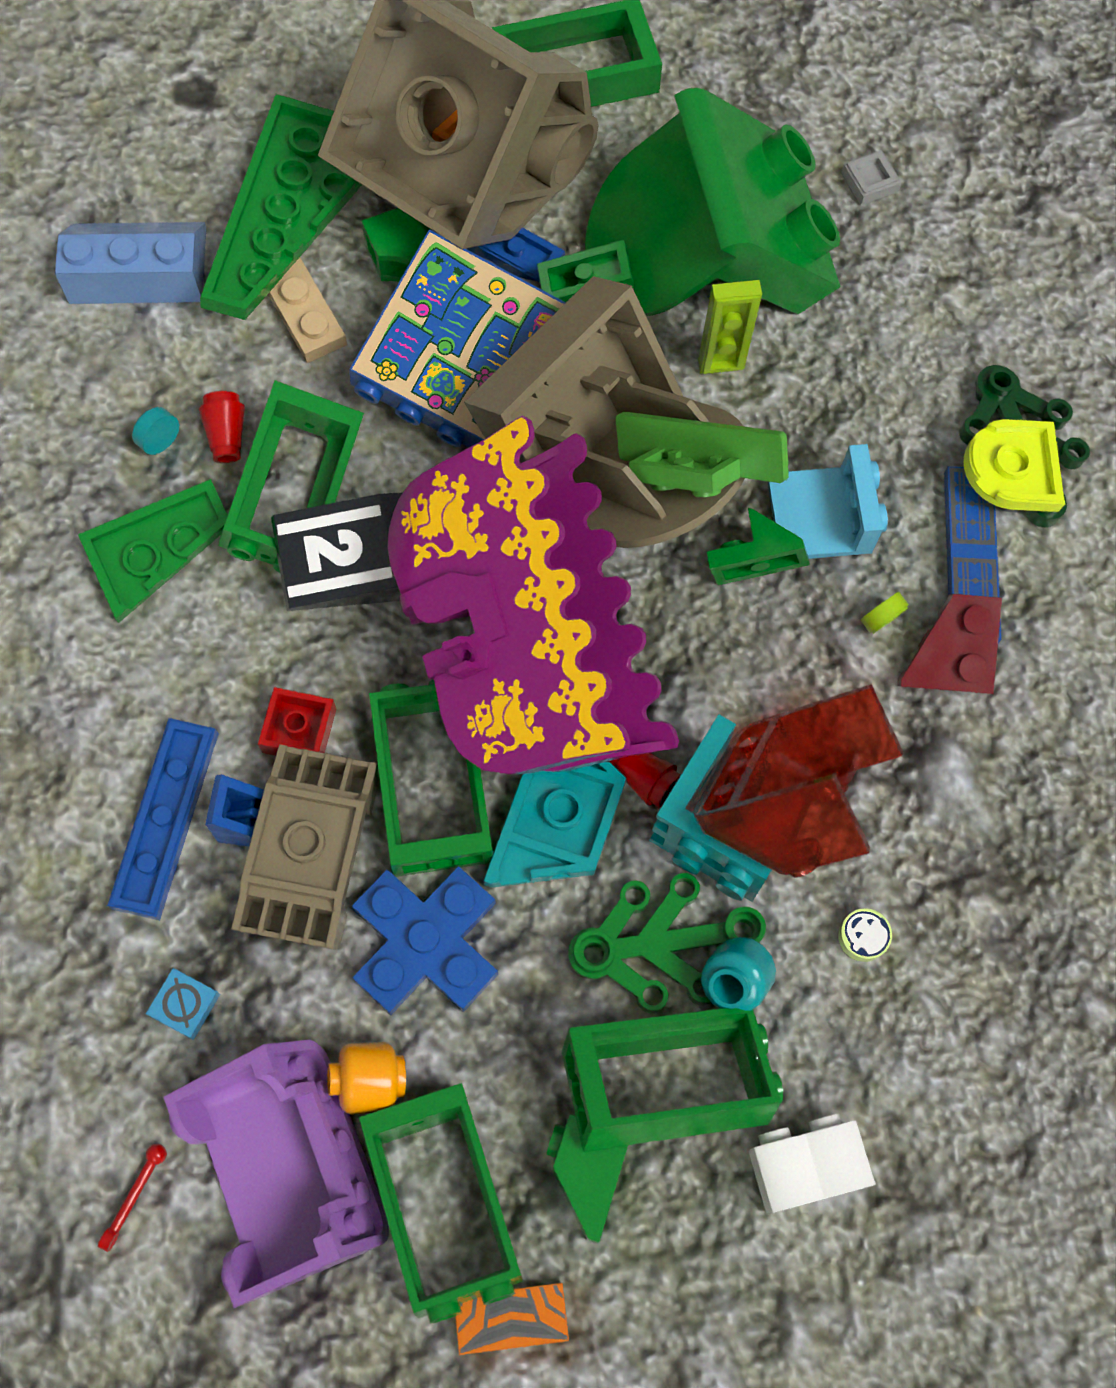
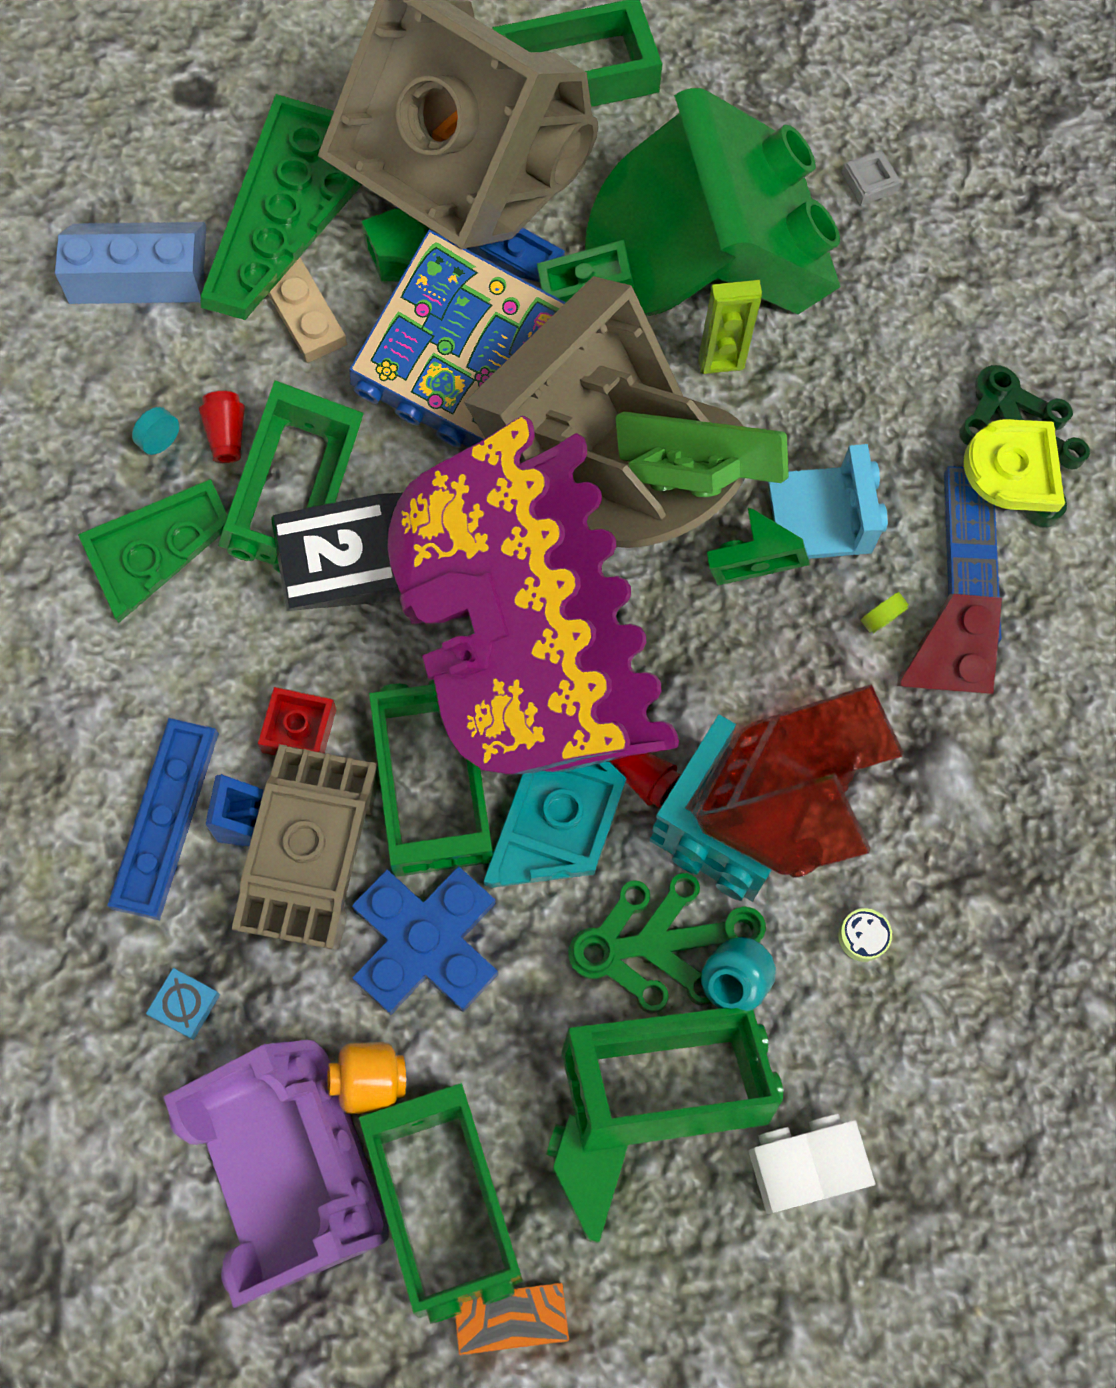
red hinge [98,1143,167,1252] -> none

